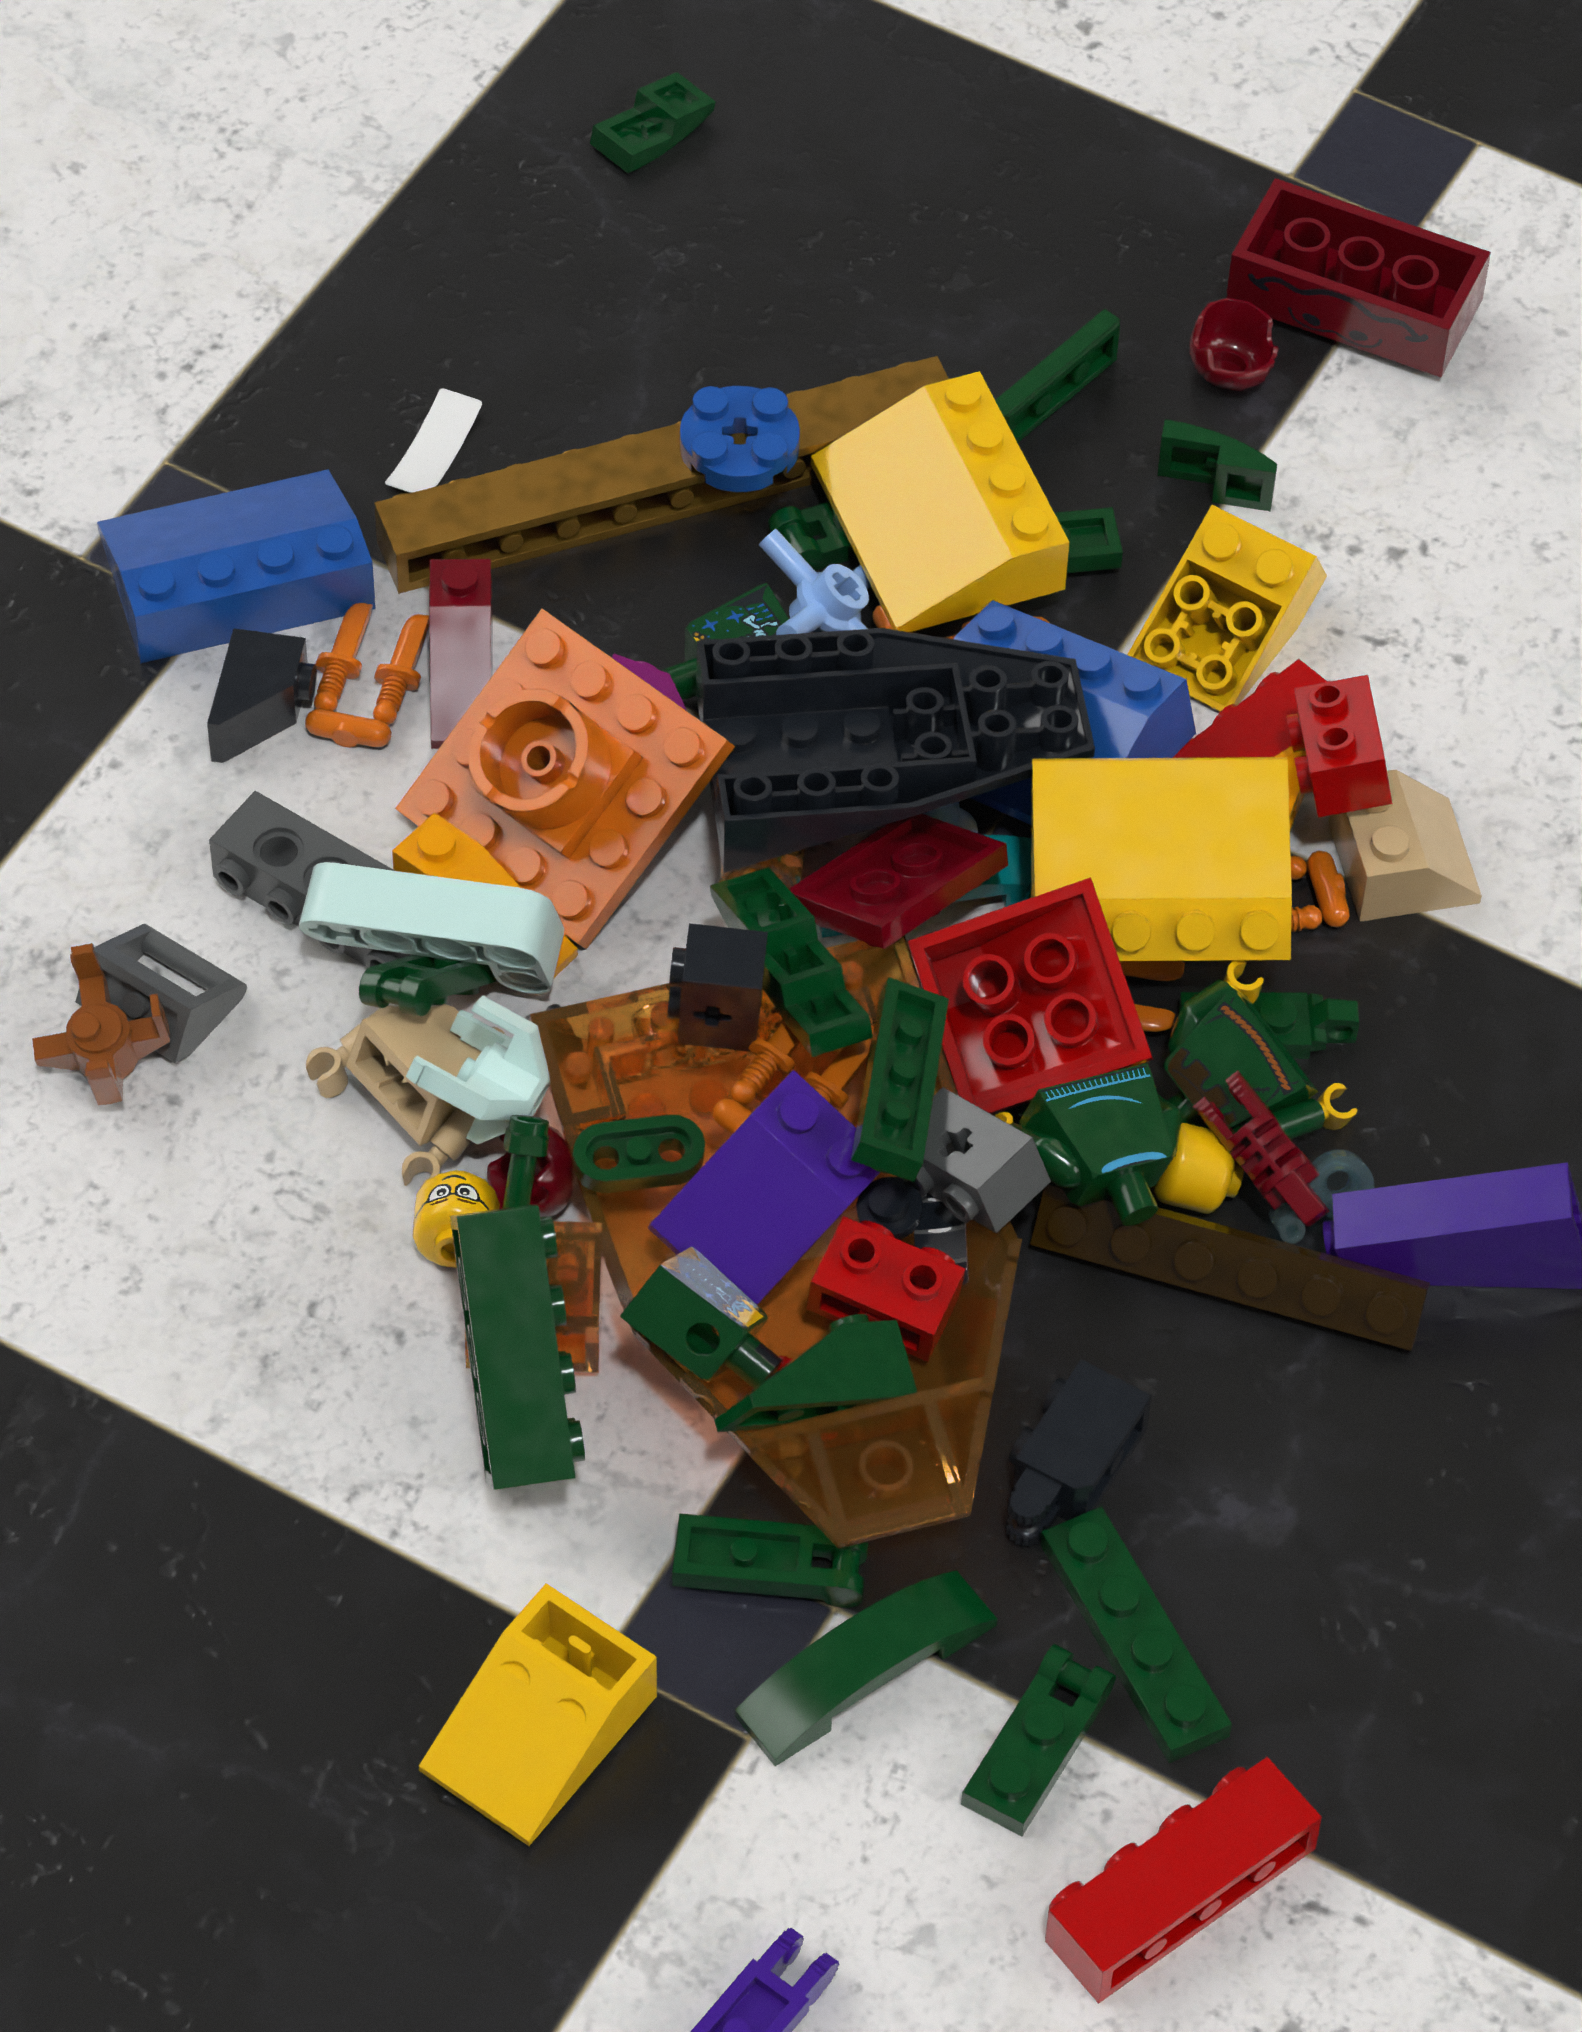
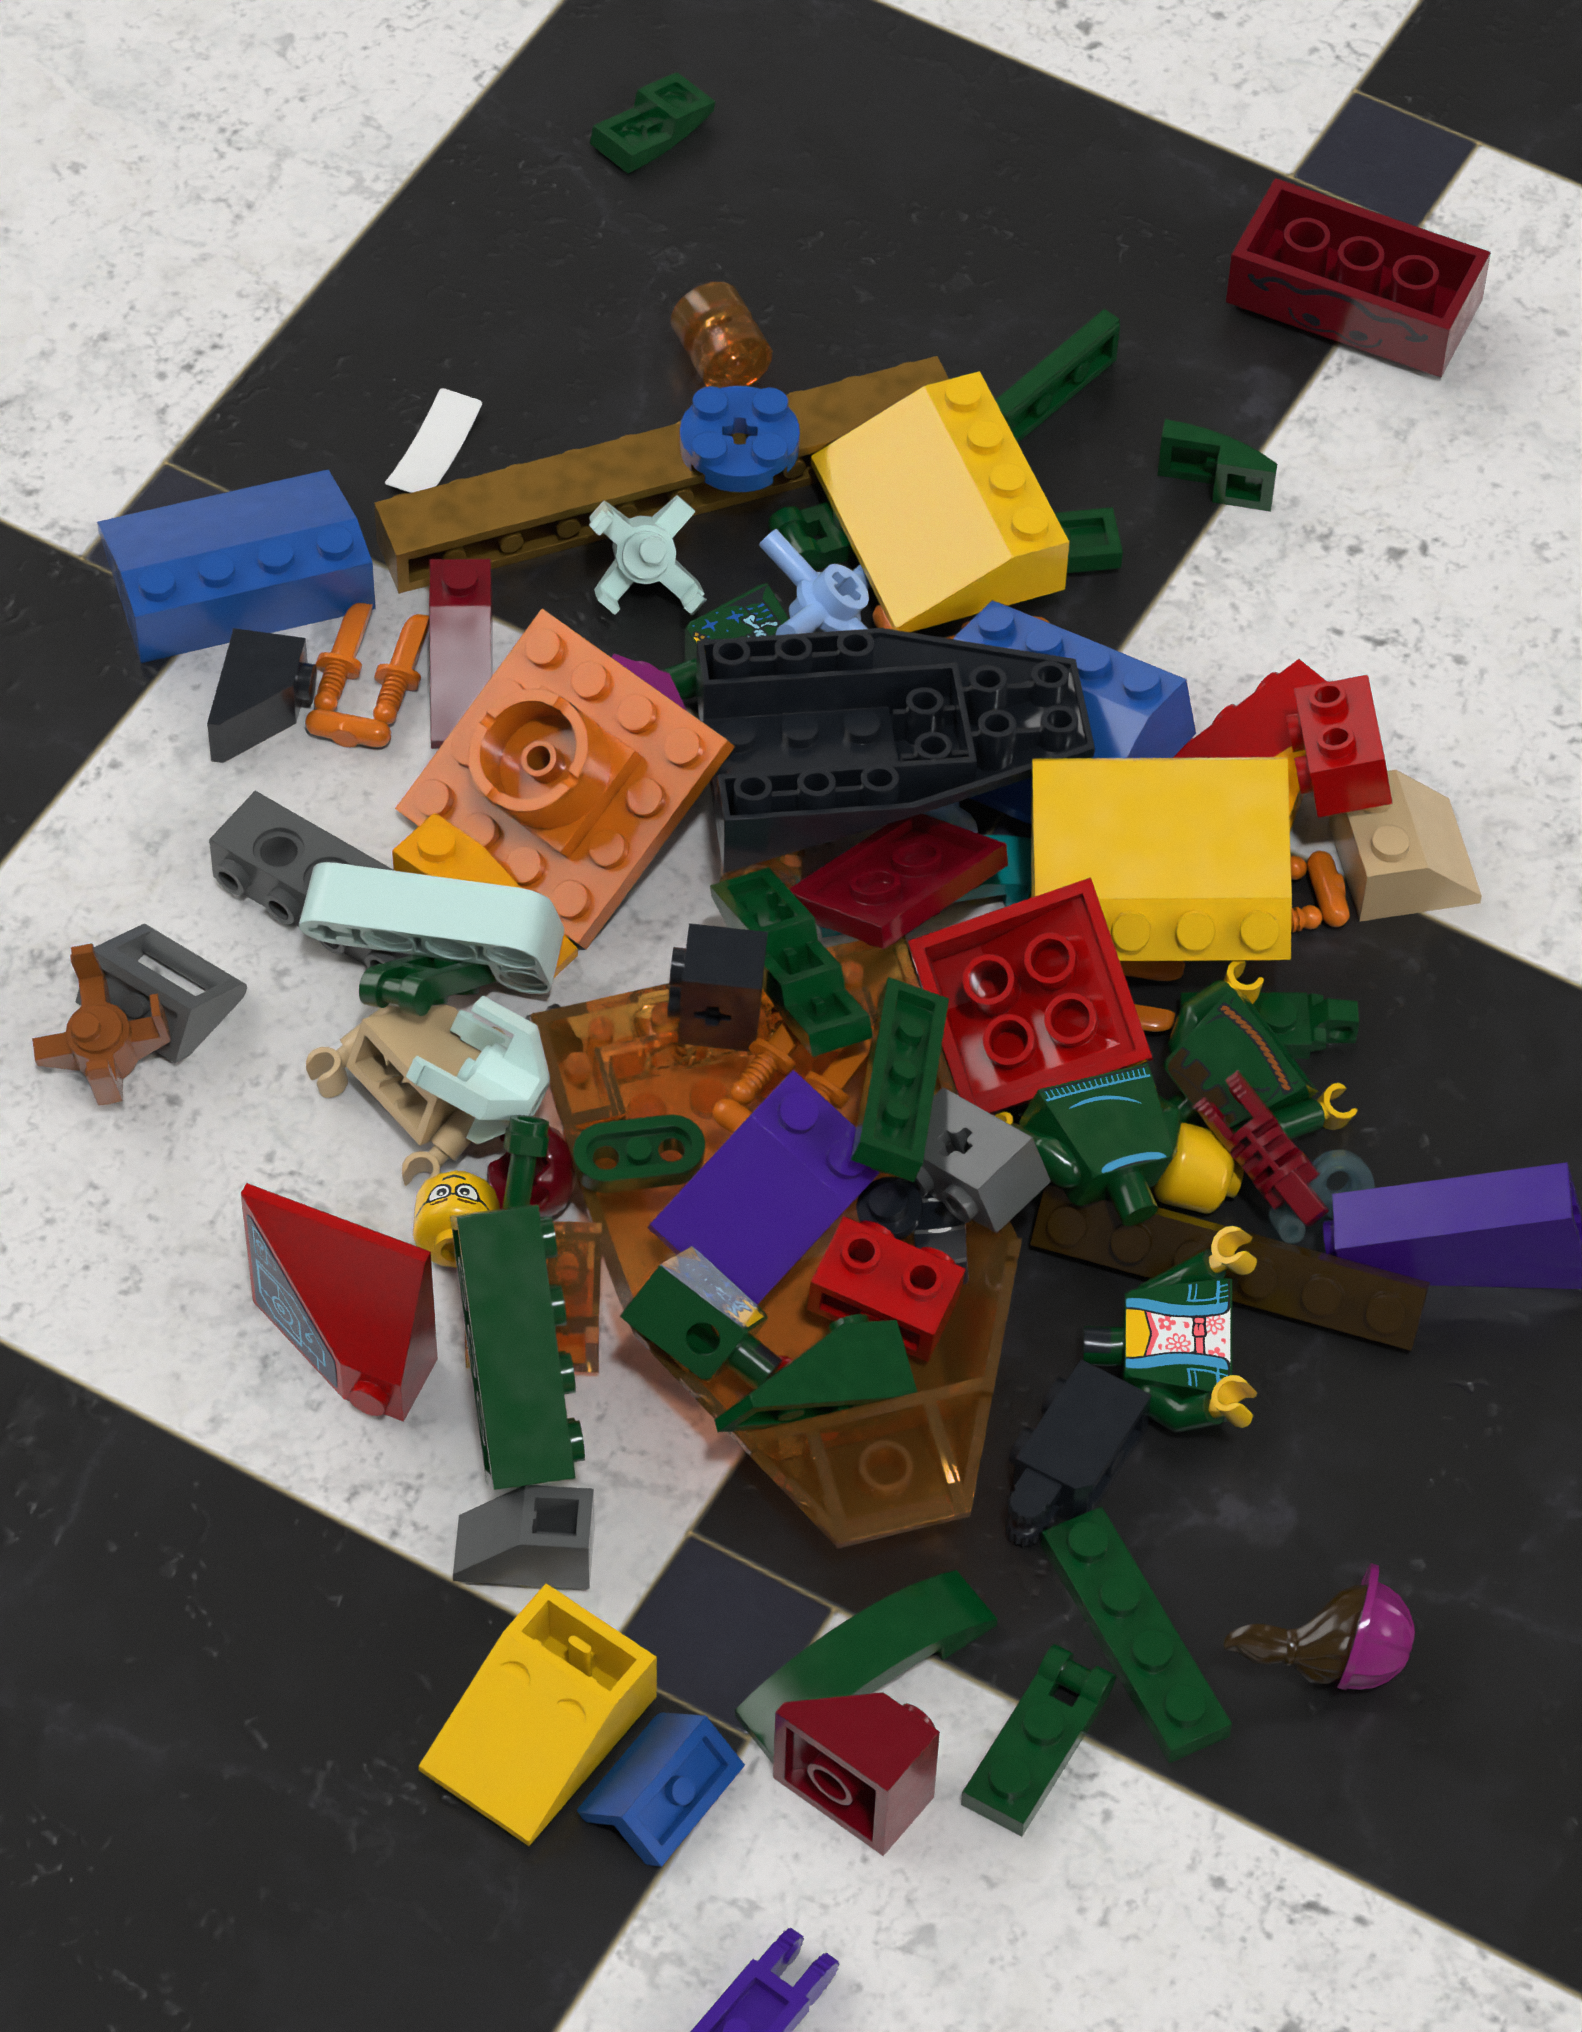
dark green plate [672,1513,869,1608] -> none
red brick [1045,1757,1322,2004] -> none
yellow slope [1127,505,1327,712] -> none
dark red hair [1189,297,1279,391] -> none
none -> red slope [241,1183,438,1422]
none -> dark grey slope [453,1485,595,1589]
none -> blue panel [577,1712,745,1867]
none -> light aqua piece [589,495,707,615]
none -> clear orange wheel [671,282,772,388]
none -> dark red slope [773,1692,940,1856]
none -> torso [1083,1226,1257,1433]
none -> piece [1223,1563,1415,1690]

